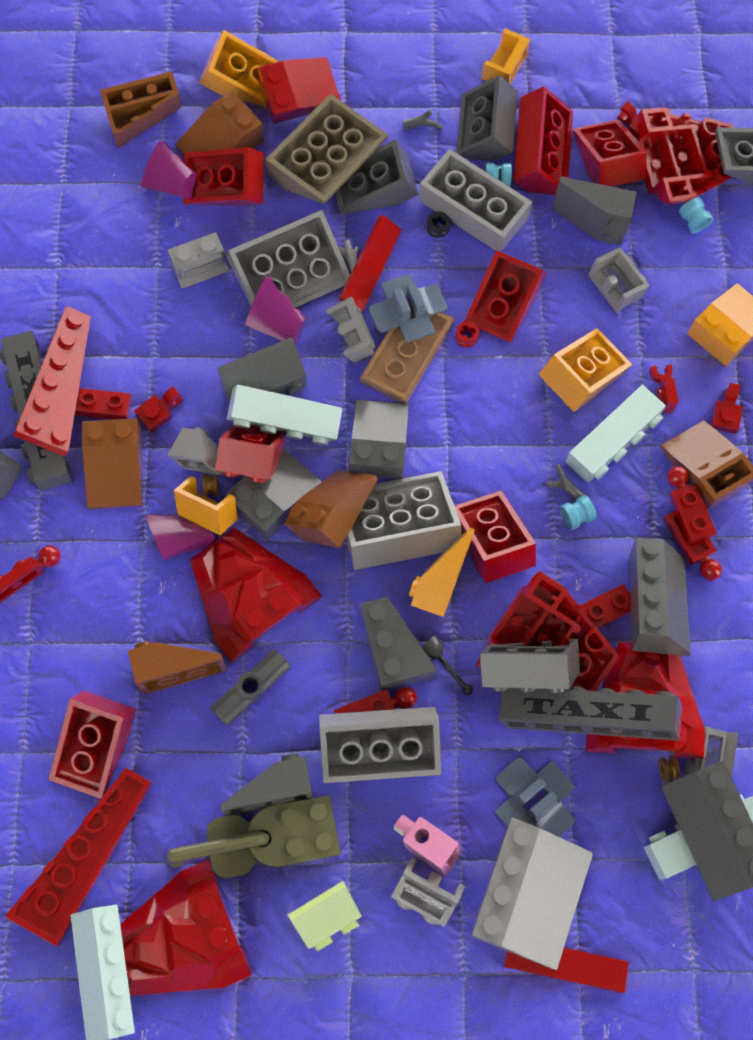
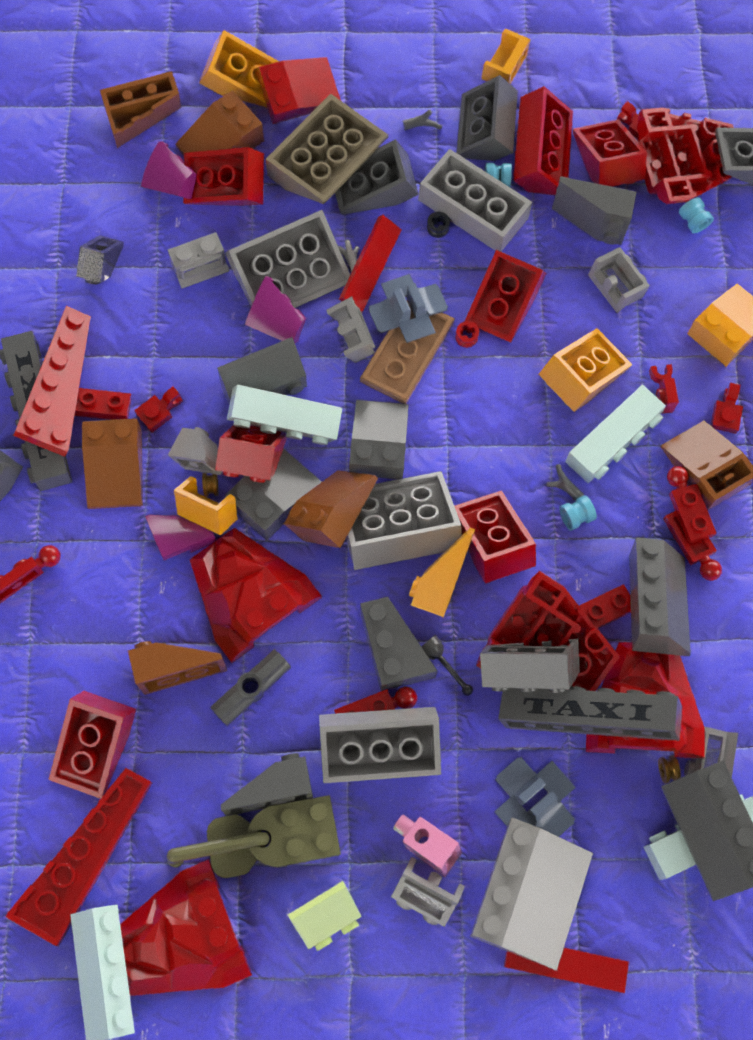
none -> clear smoke slope [76,235,124,284]

